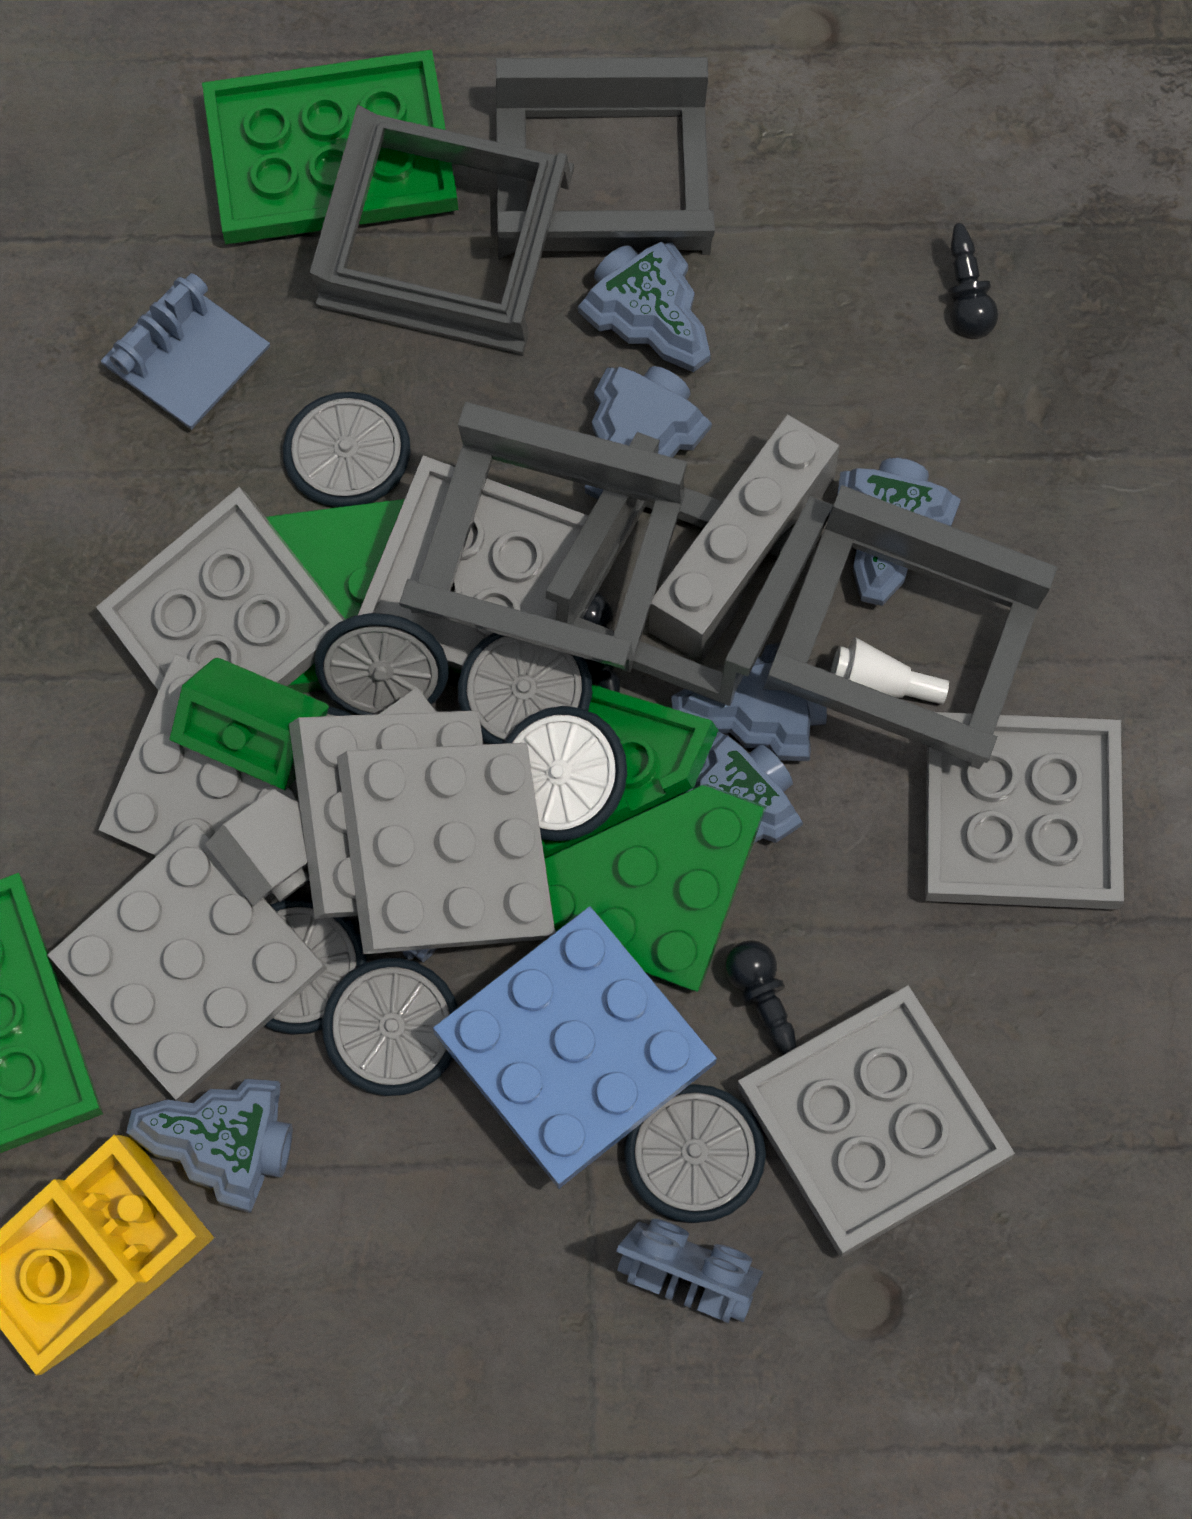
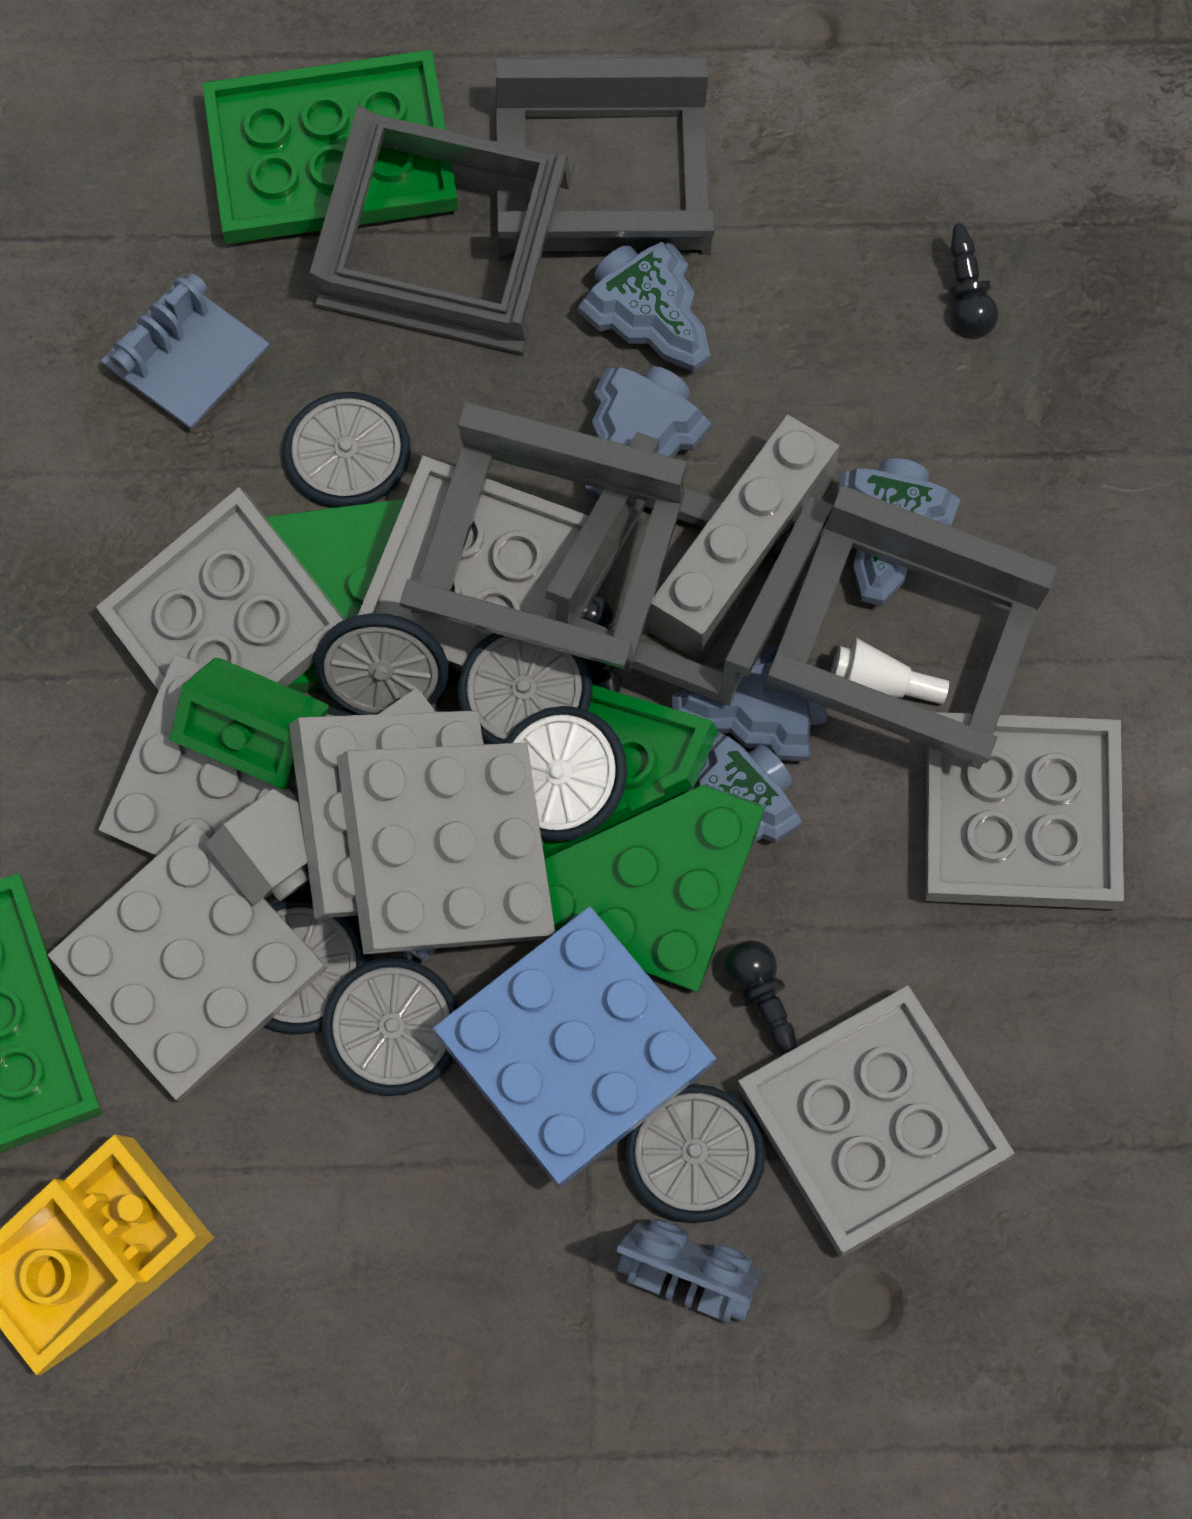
sand blue rock [126,1079,293,1213] -> none

